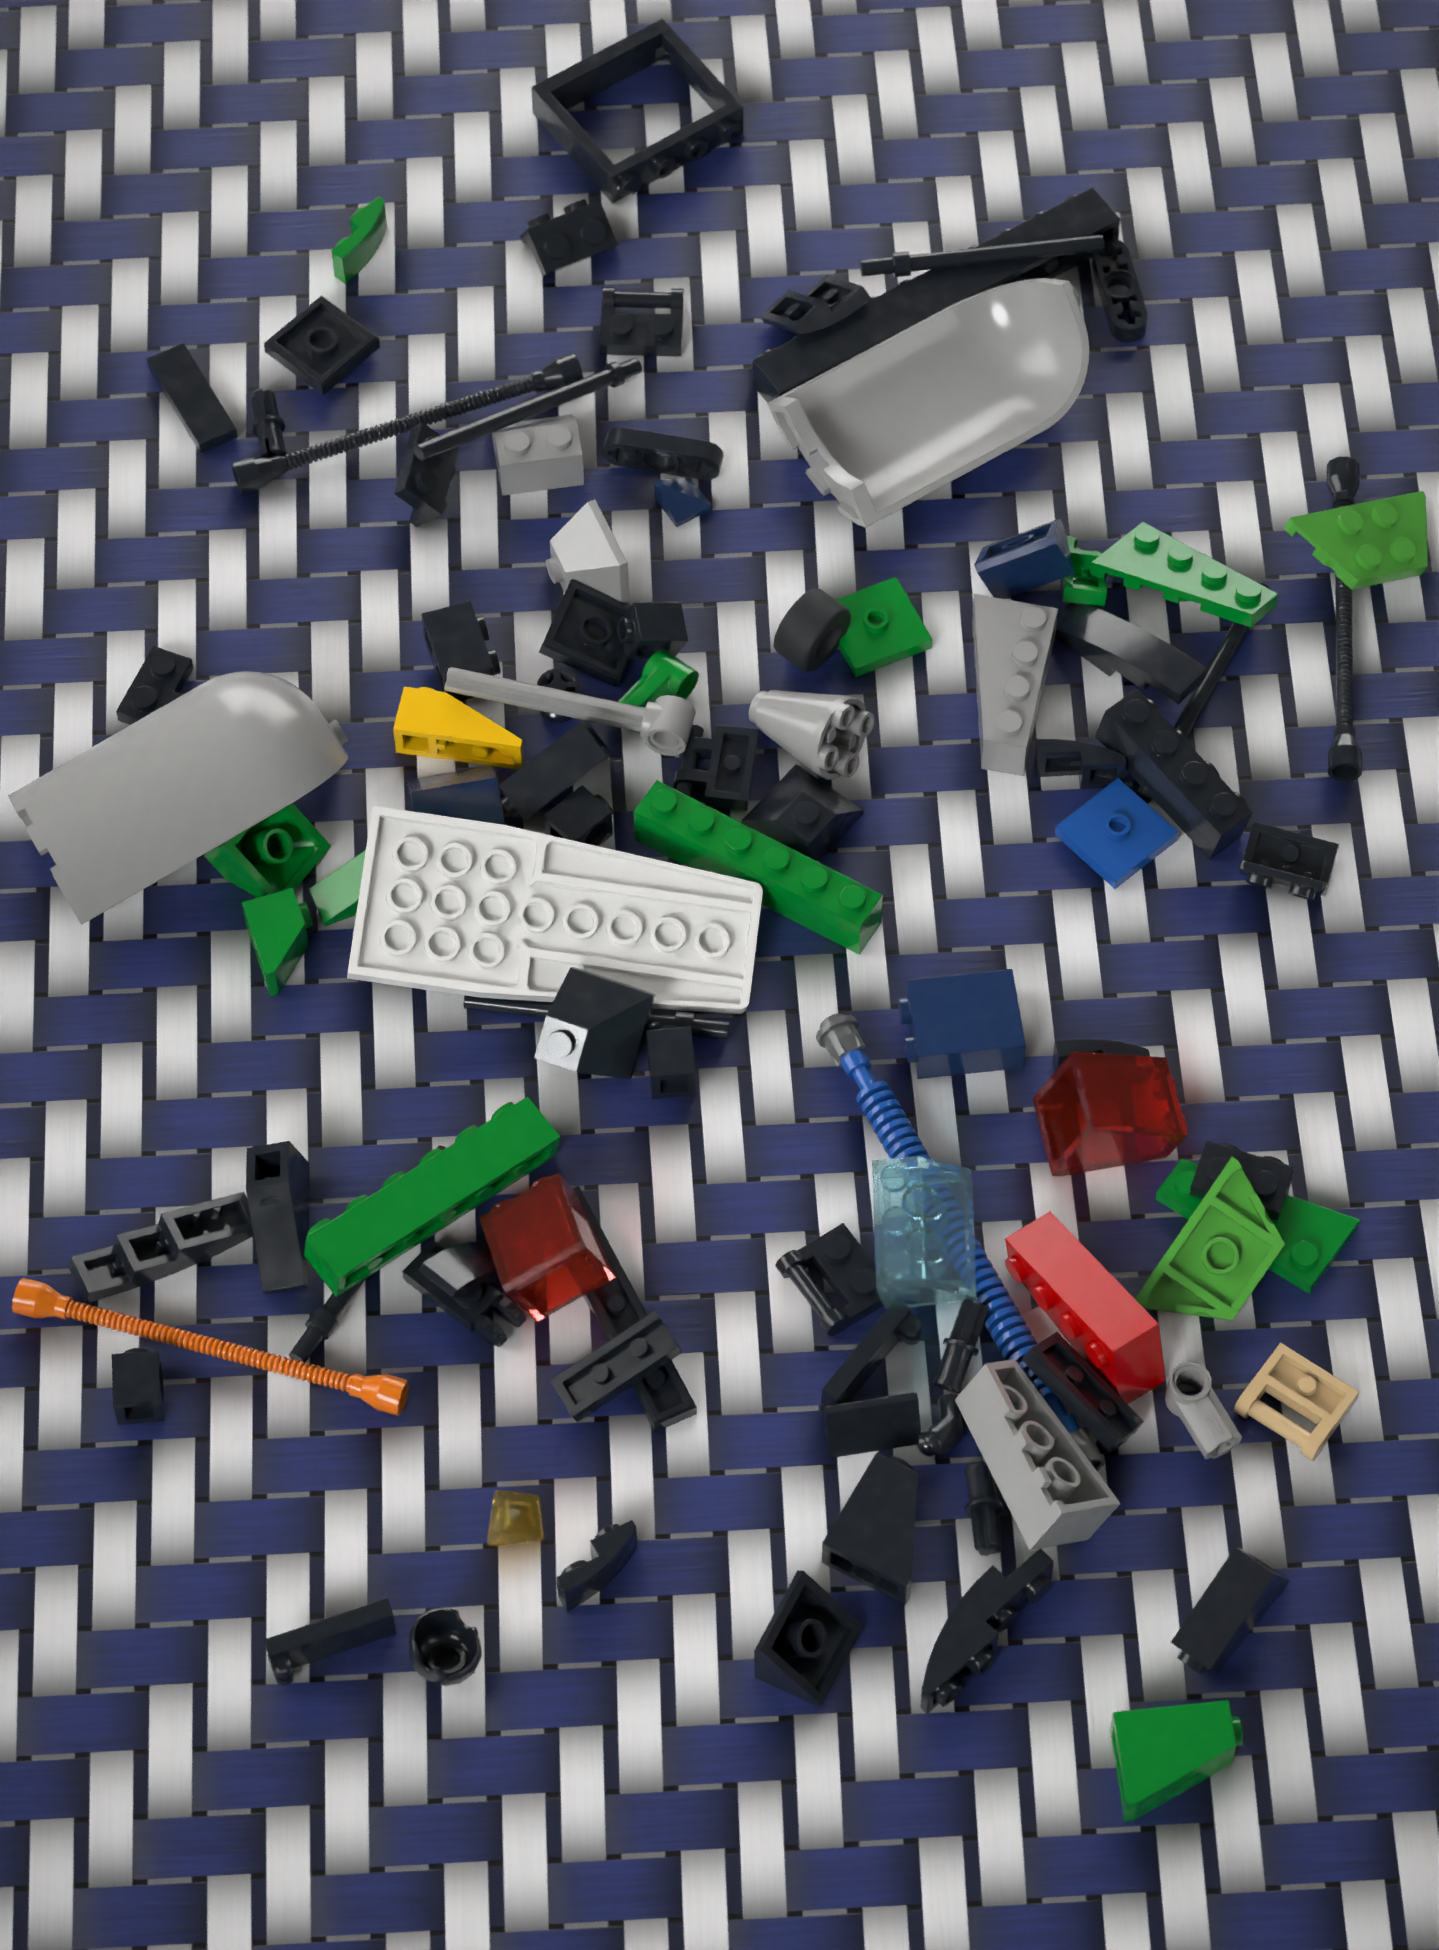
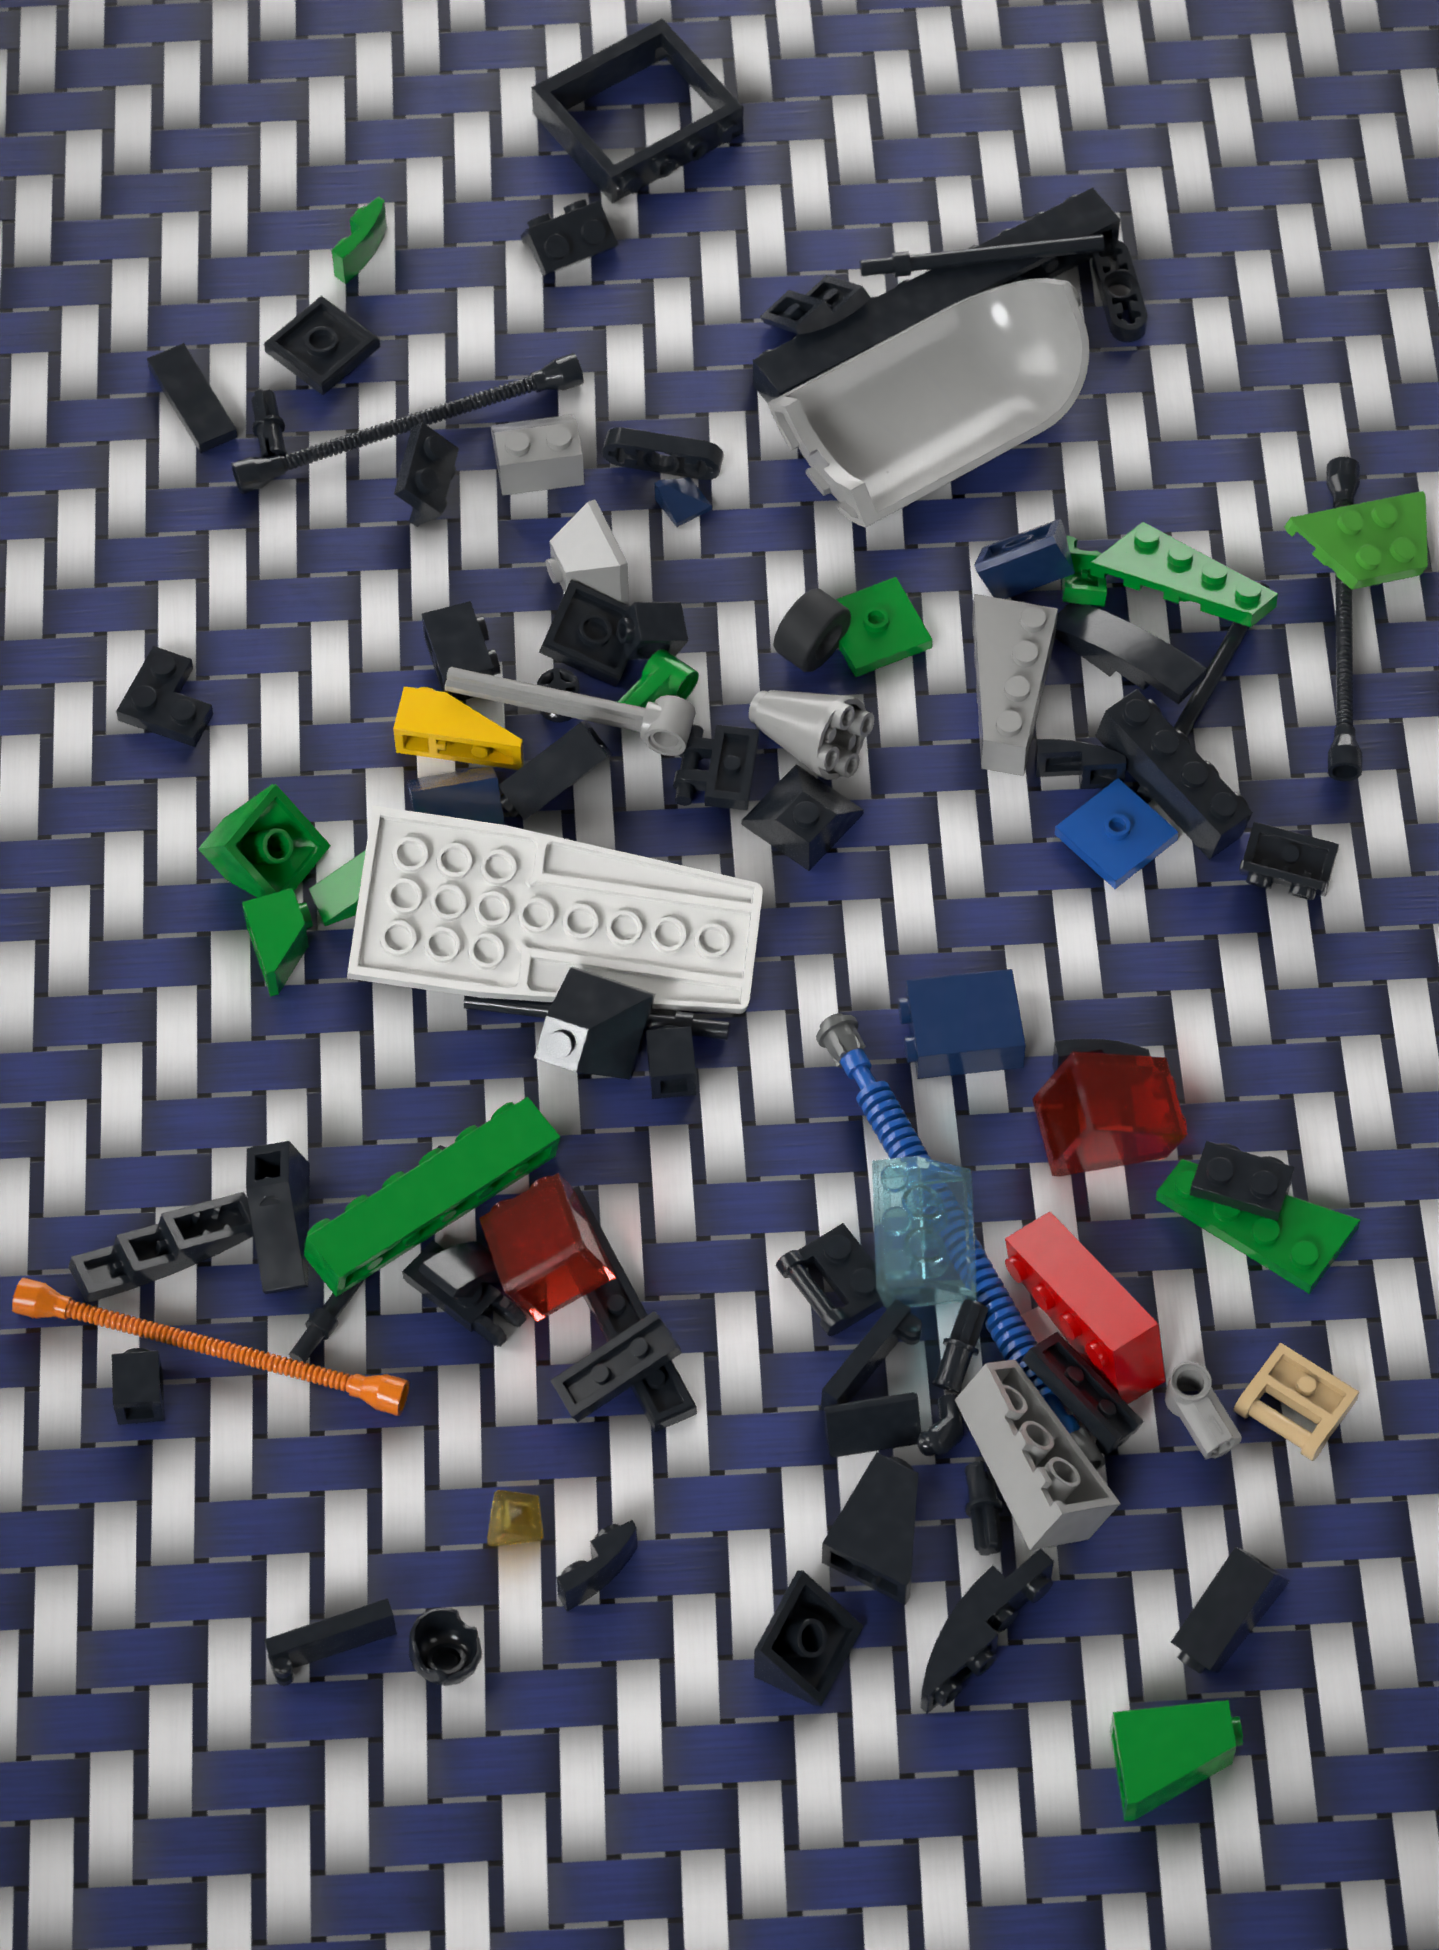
light grey panel [8,671,349,925] -> none
black bar [414,358,642,461] -> none
black brick [544,785,613,846] -> none
black plate [599,287,684,357] -> none
green brick [634,780,883,955] -> none
bright green wing [1135,1157,1285,1321] -> none

